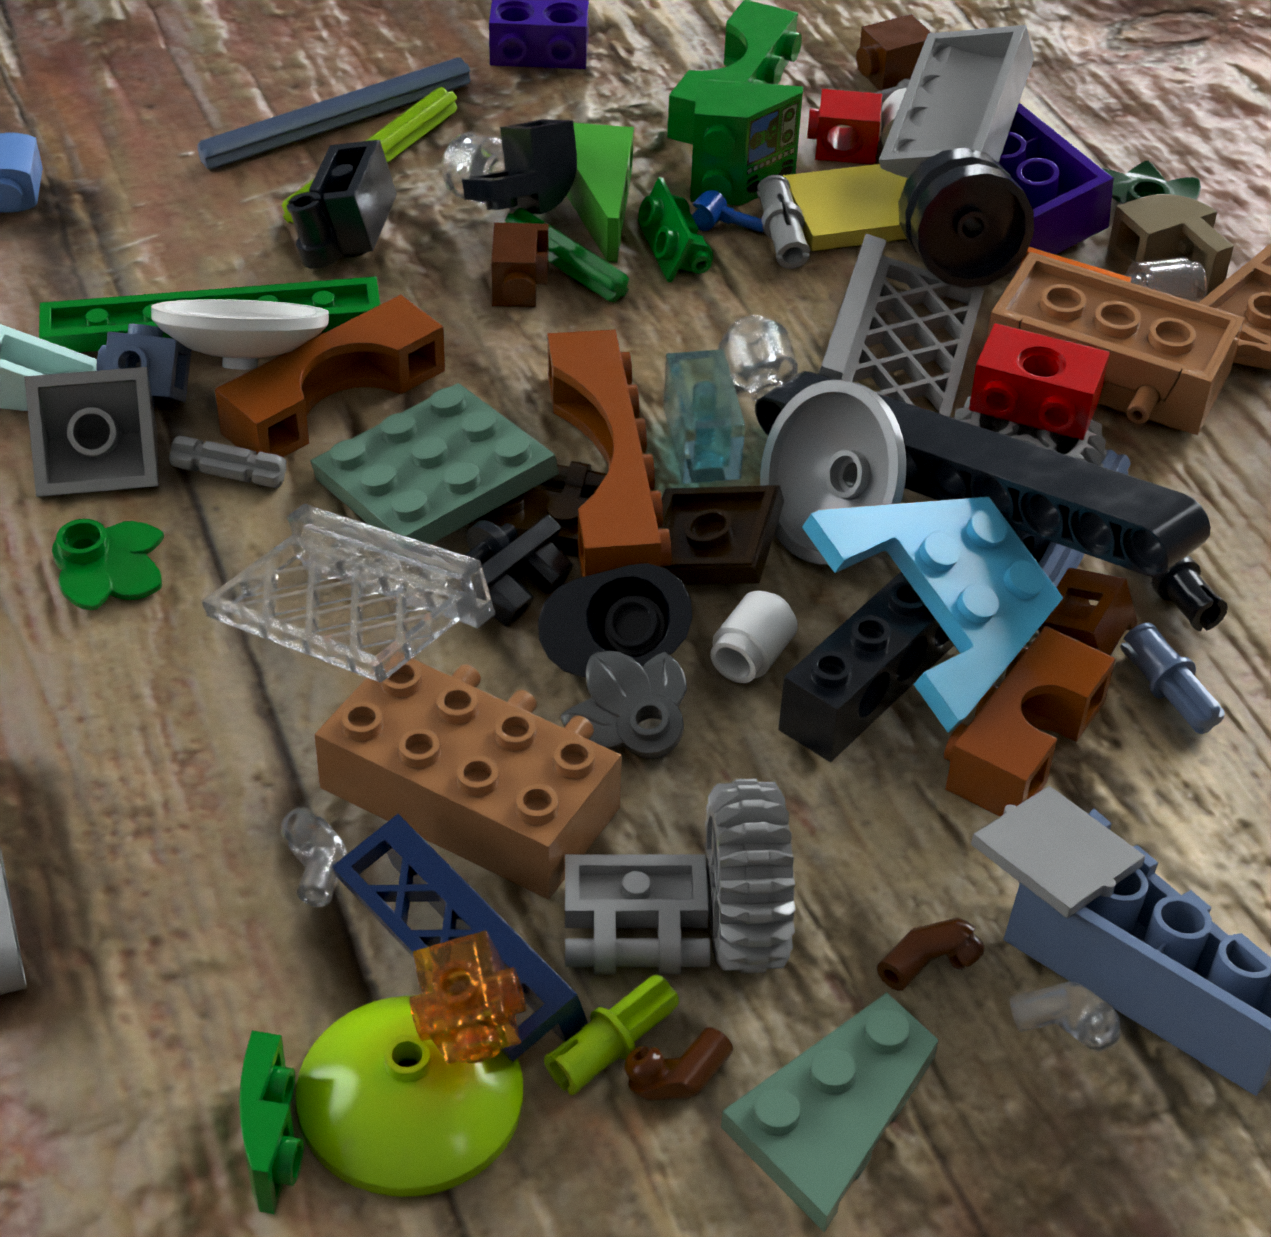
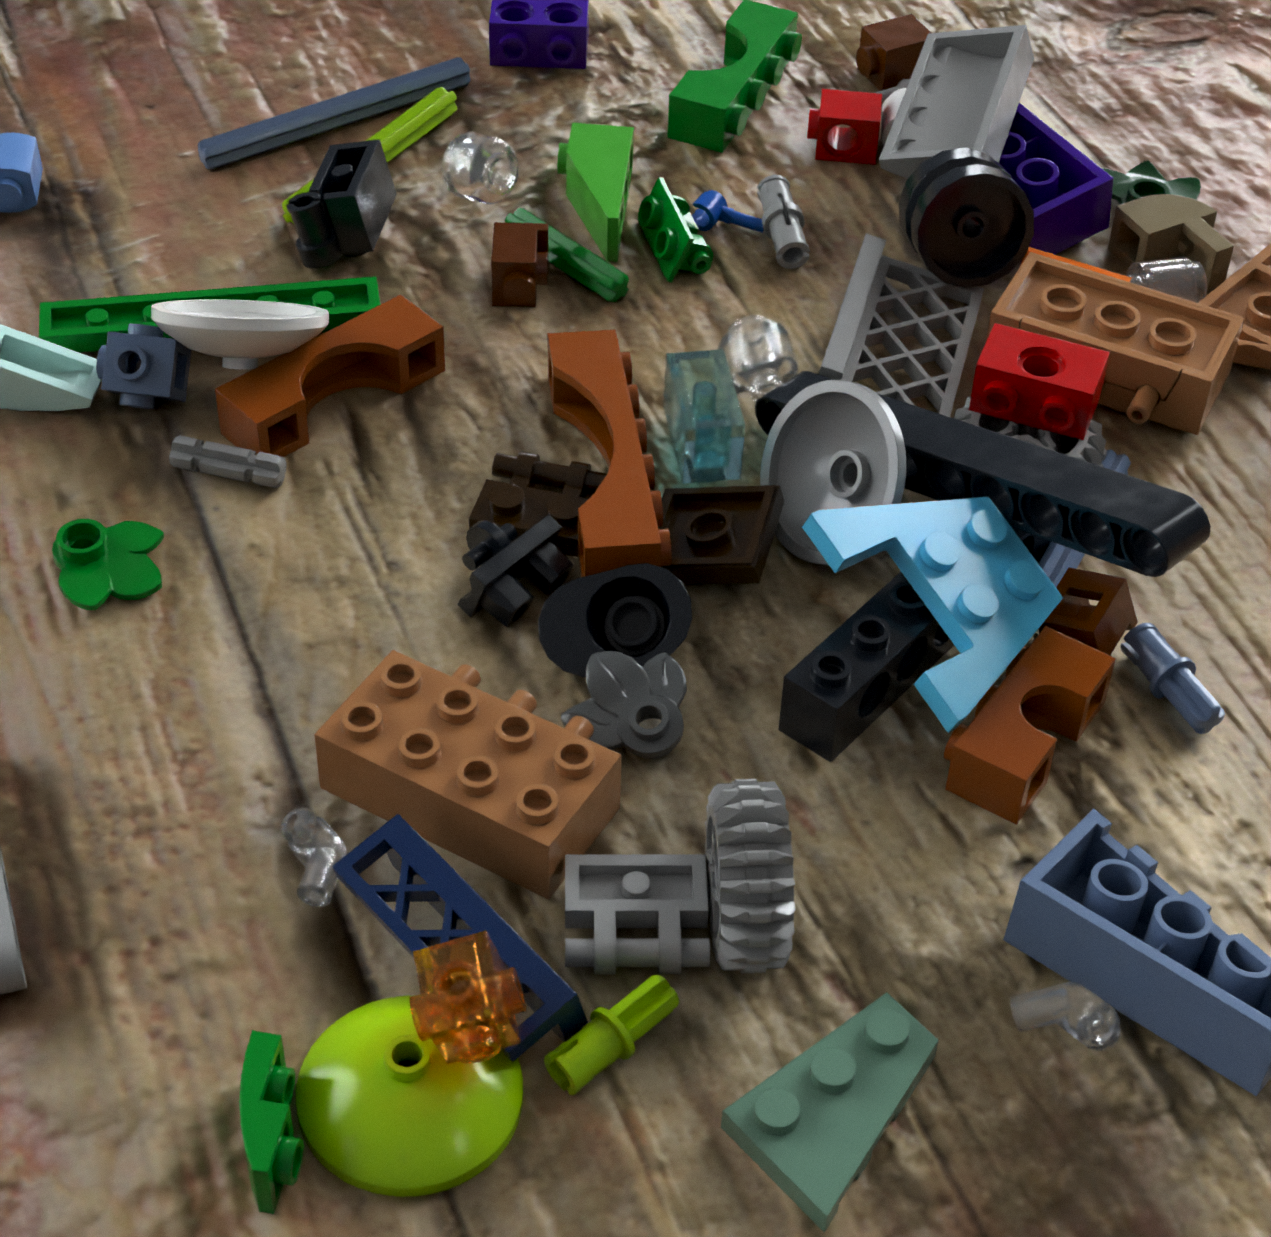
light grey slope [24,367,159,497] -> none
clear fence [202,504,495,683] -> none
sand green plate [310,383,559,557] -> none
black brick [462,119,577,214] -> none
reddish brown arm [624,1027,733,1101] -> none
green slope [690,79,803,206] -> none
white brick [710,590,798,683] -> none
light yellow tile [783,164,908,251] -> none
reddish brown arm [877,918,985,991] -> none
light grey piece [971,786,1145,918] -> none
black pin [1151,555,1228,631] -> none

